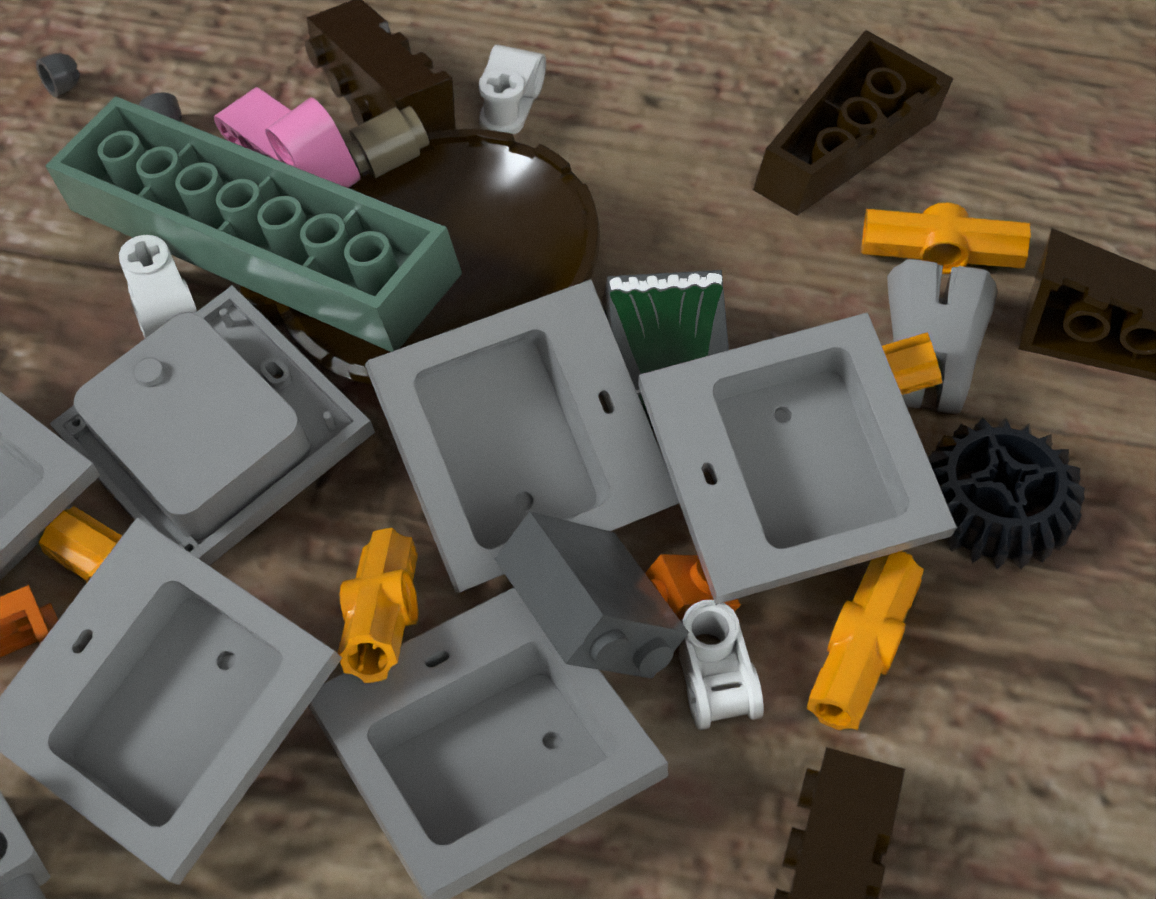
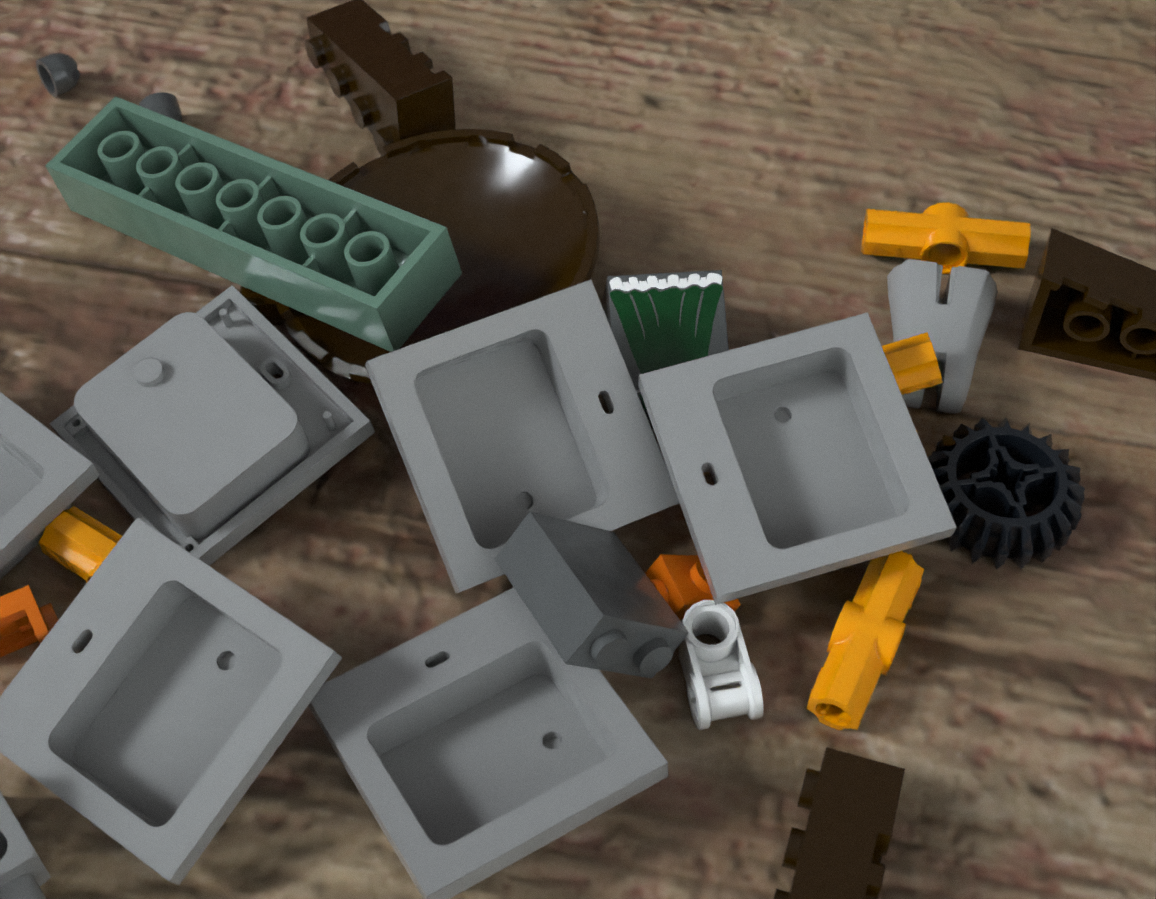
white piece [119,235,197,338] -> none
bright pink beam [214,87,360,188] -> none
light orange piece [337,528,419,683] -> none
dark tan brick [346,106,429,179] -> none
white piece [479,44,546,135] -> none
dark brown wedge [753,30,954,216] -> none

